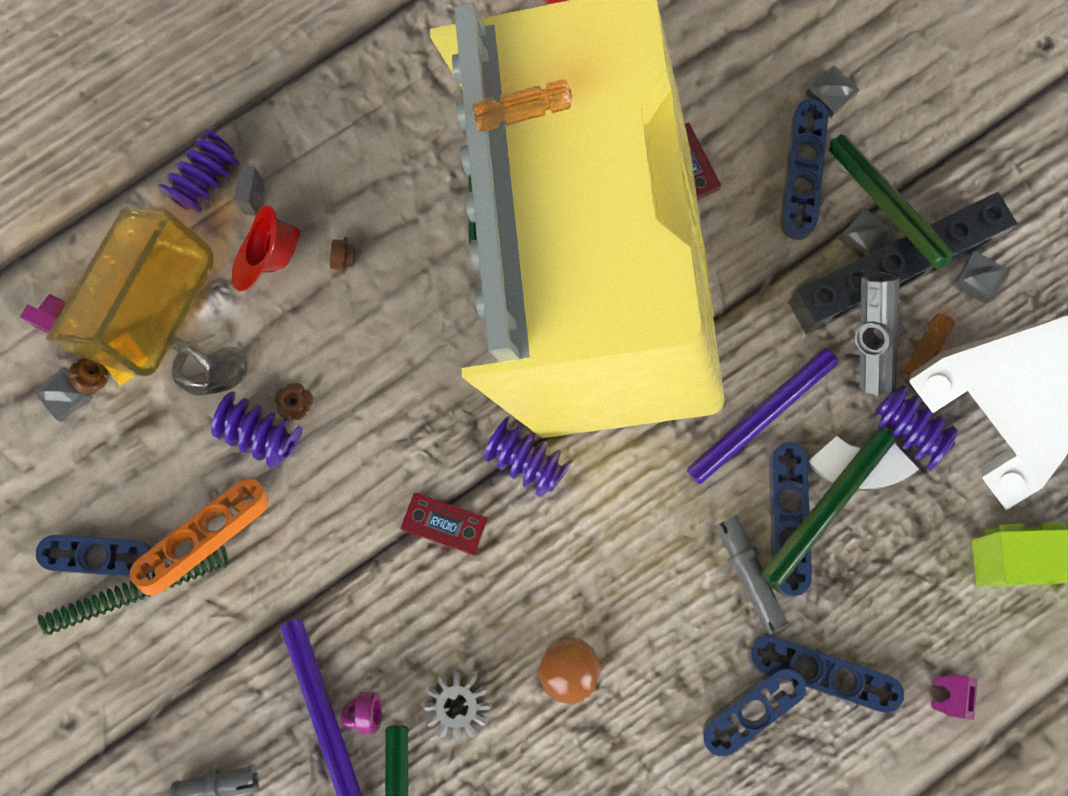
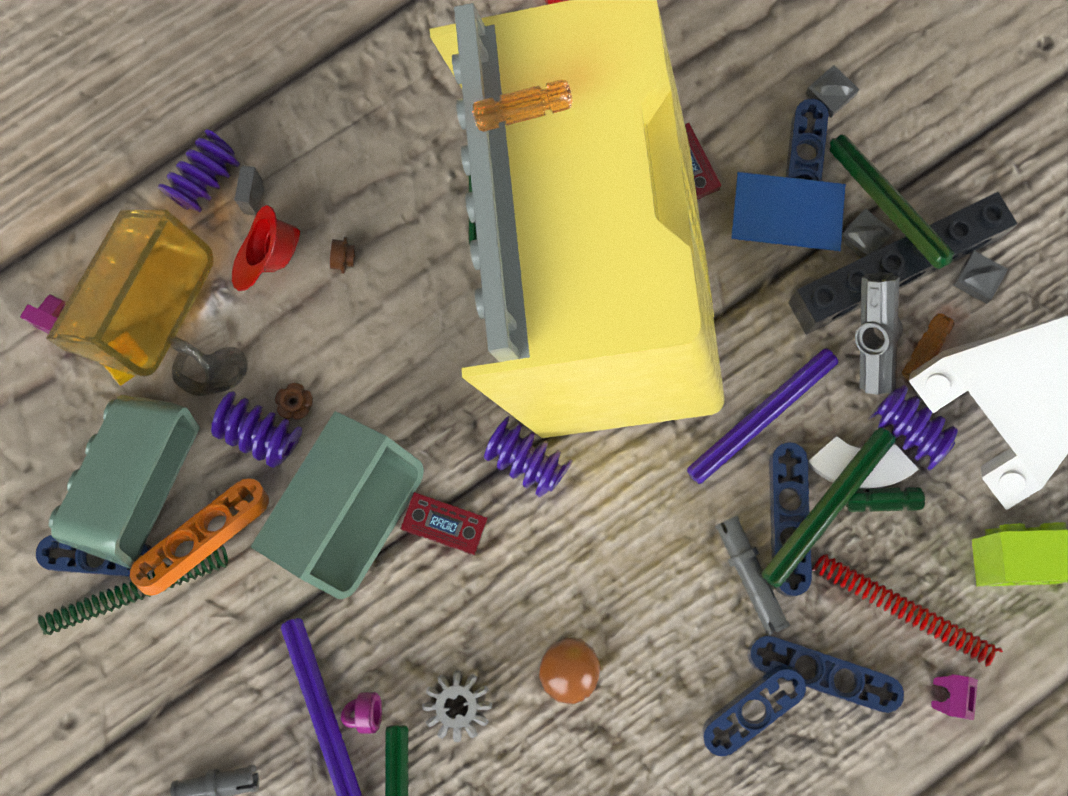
dark grey tile [33,367,92,422] -> none
reddish brown plate [69,358,108,394] -> none
none -> sand green windscreen [49,395,200,569]
none -> sand green windscreen [251,411,424,599]
none -> blue sticker [731,172,846,251]
none -> red piece [812,554,1003,667]
none -> dark green axle [846,487,925,512]

